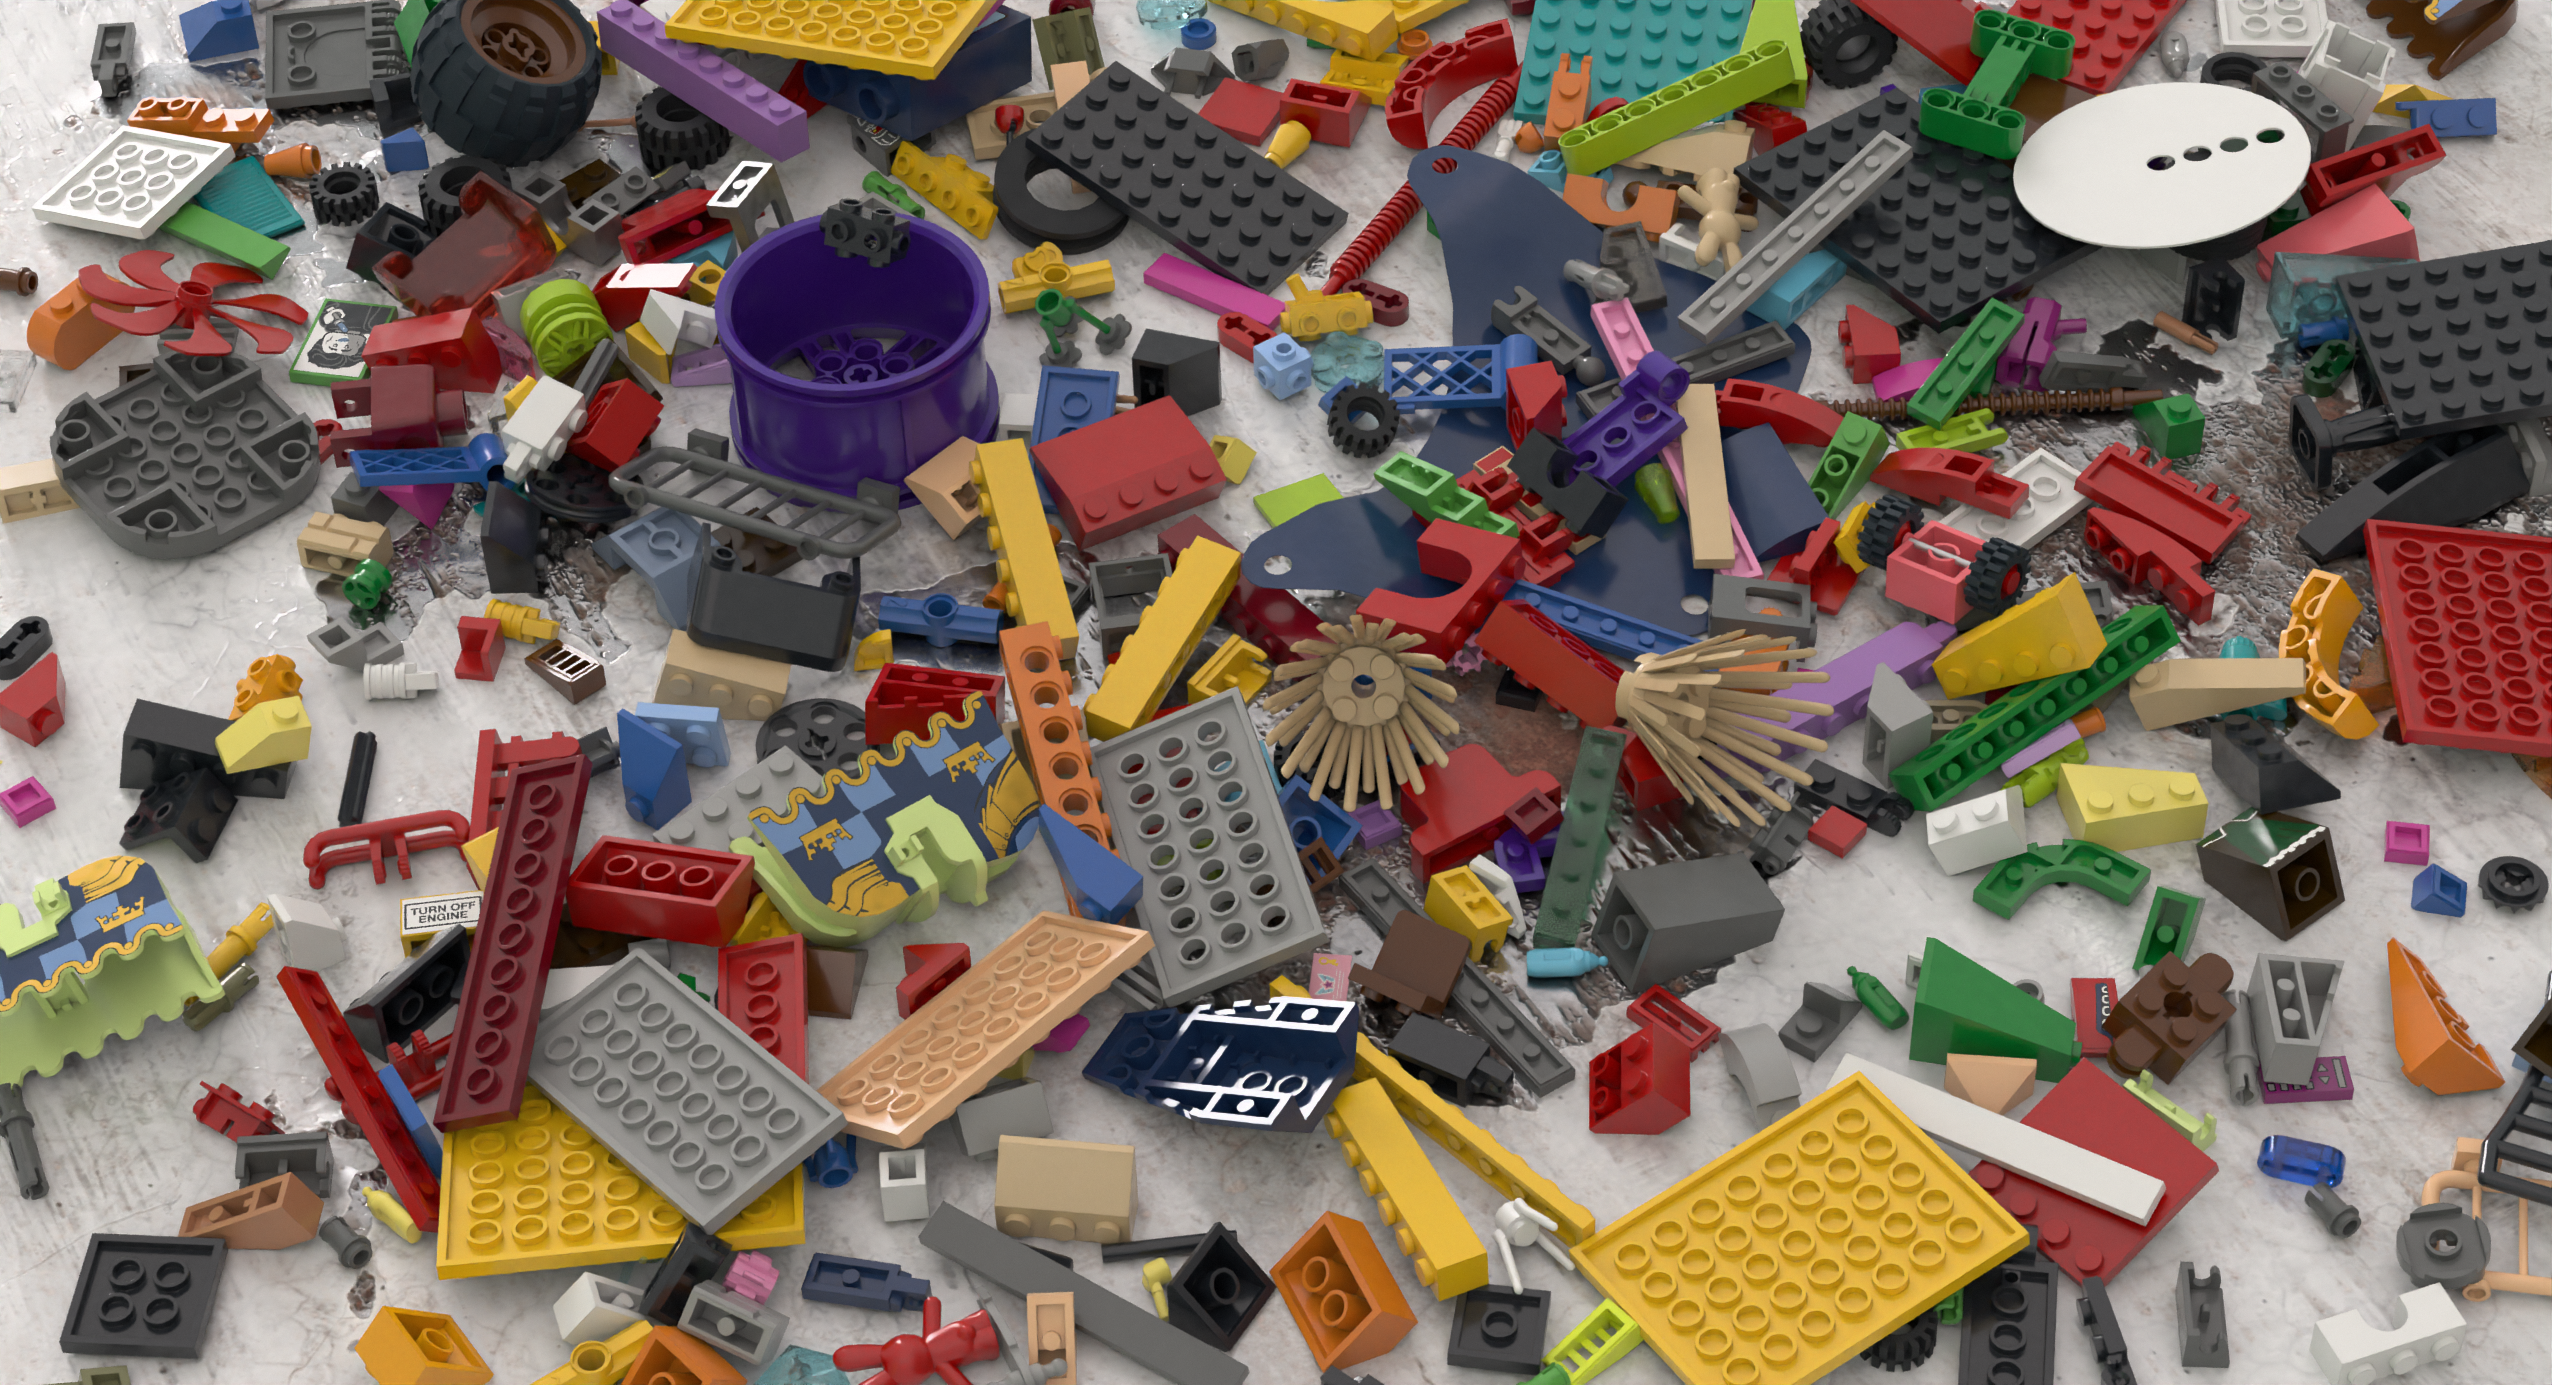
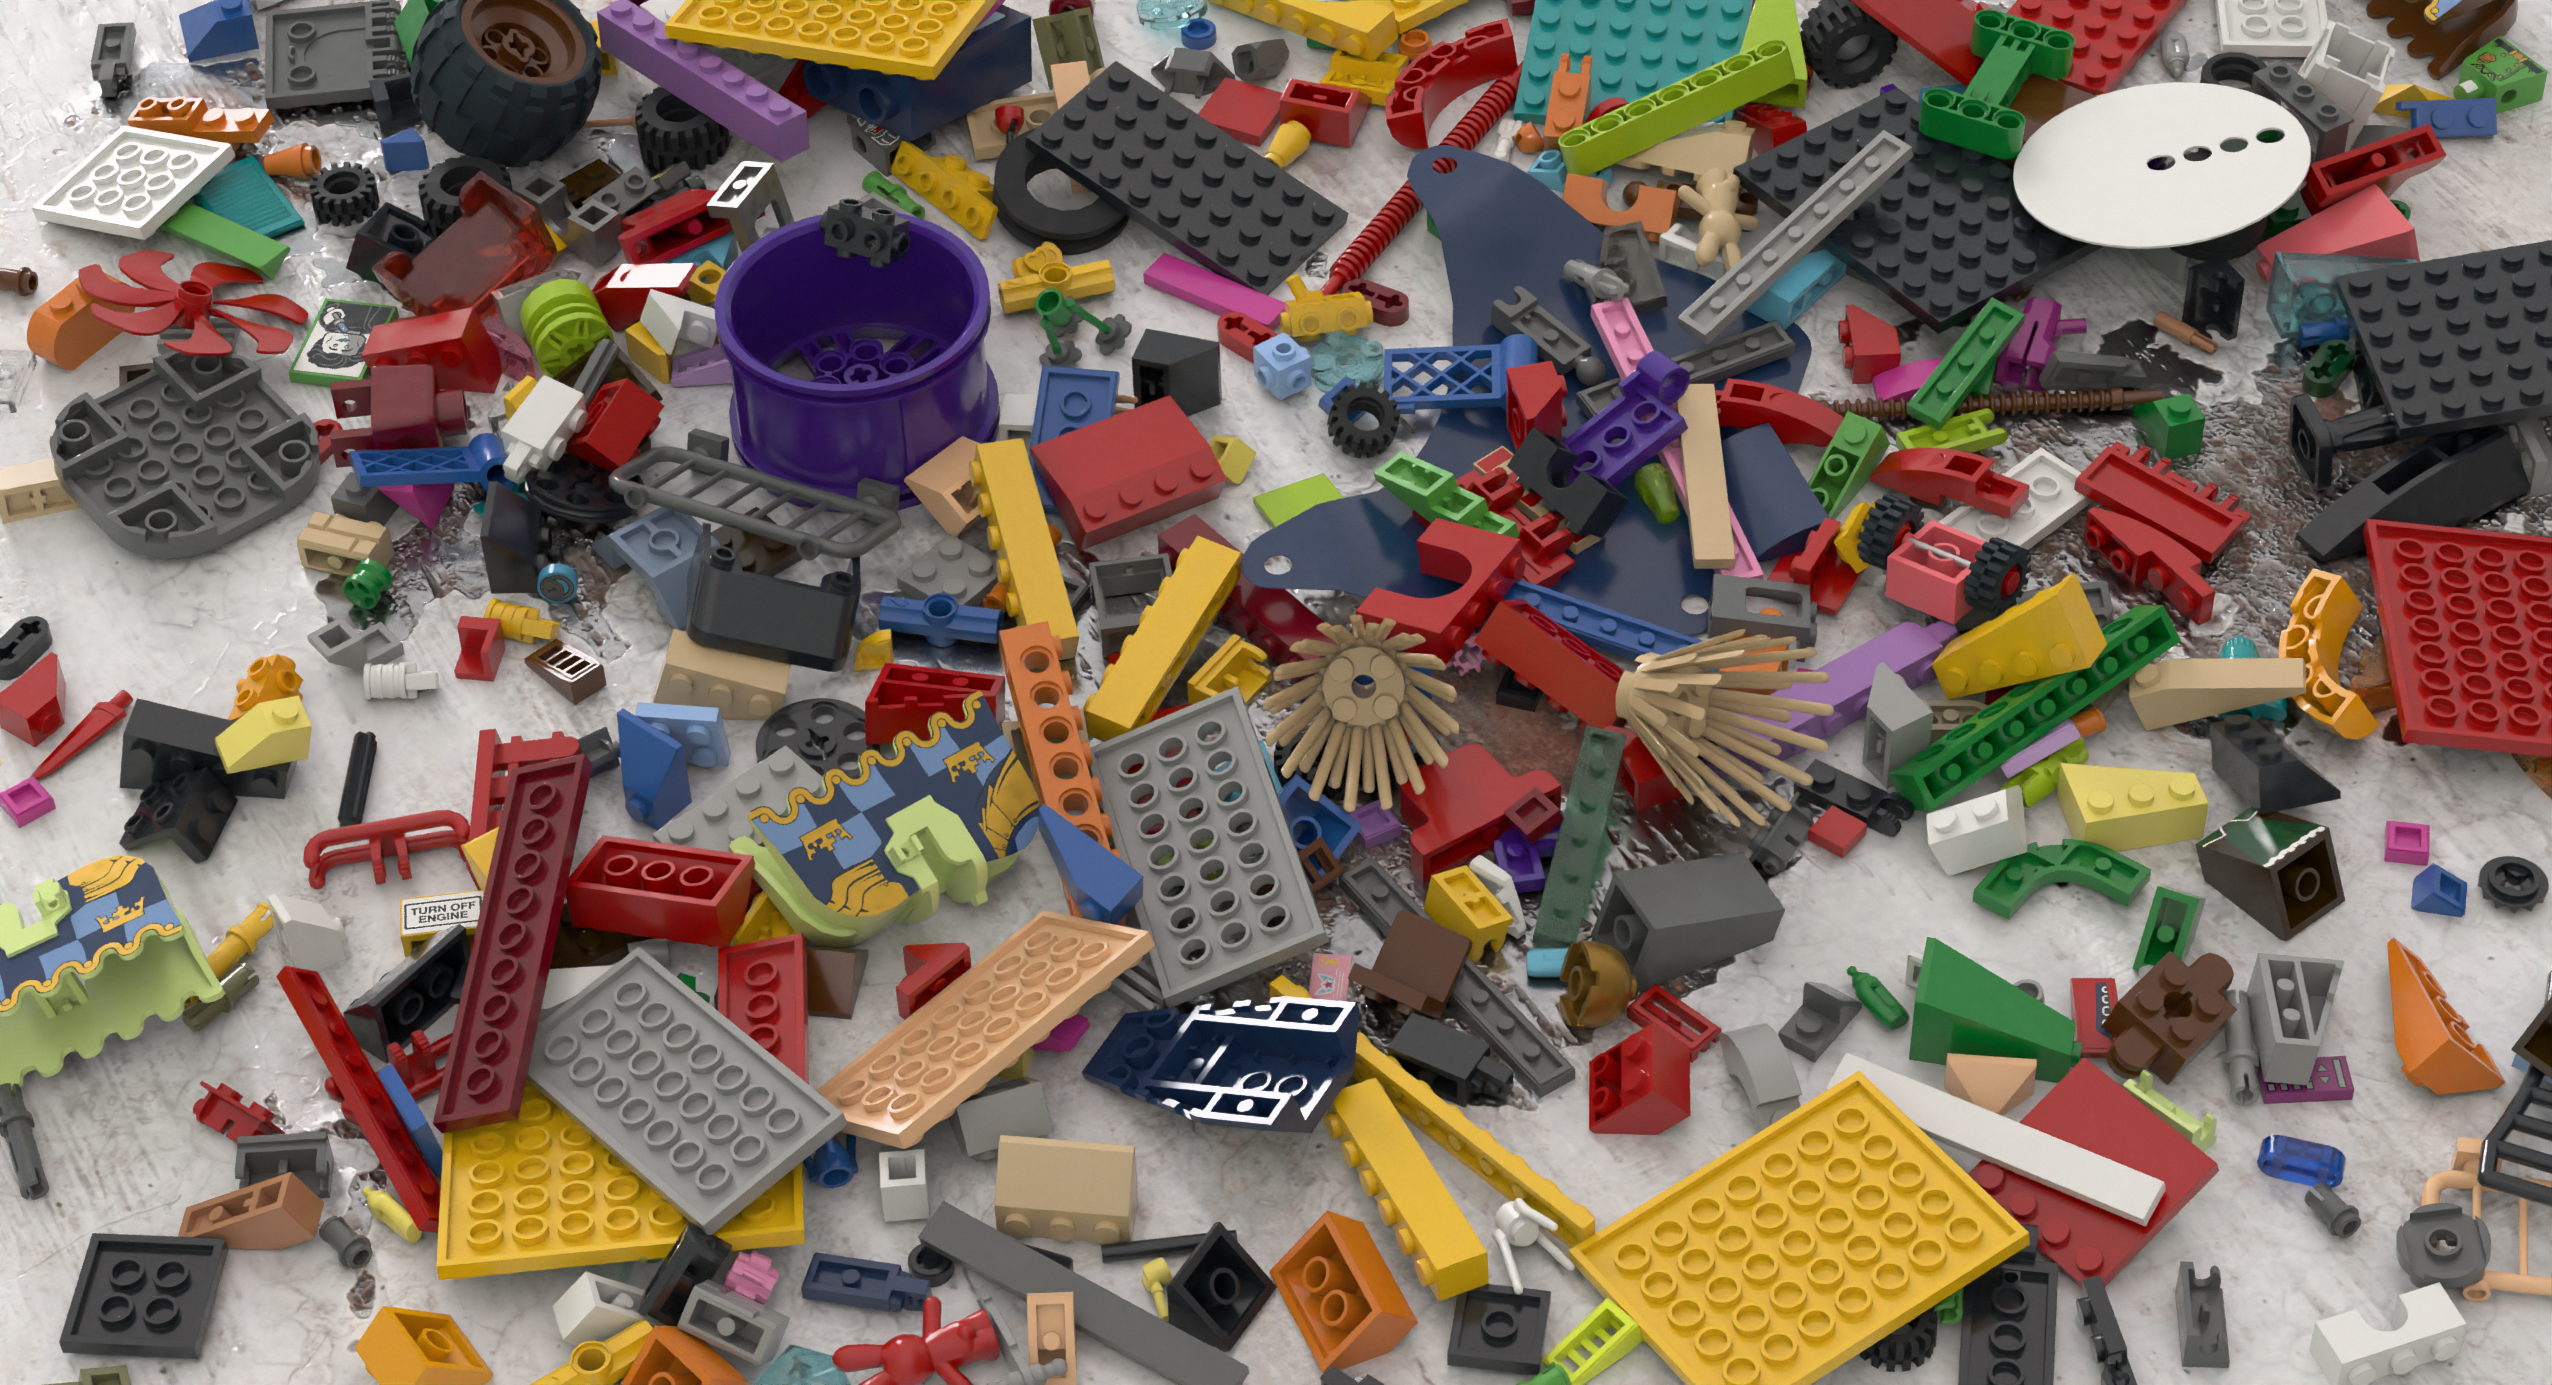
none -> red bar [29,690,133,780]
none -> tile [537,564,578,603]
none -> light grey plate [897,534,998,607]
none -> black tile [908,1244,954,1288]
none -> pearl gold cylinder [1559,941,1637,1028]
none -> bright green torso [2453,36,2548,114]

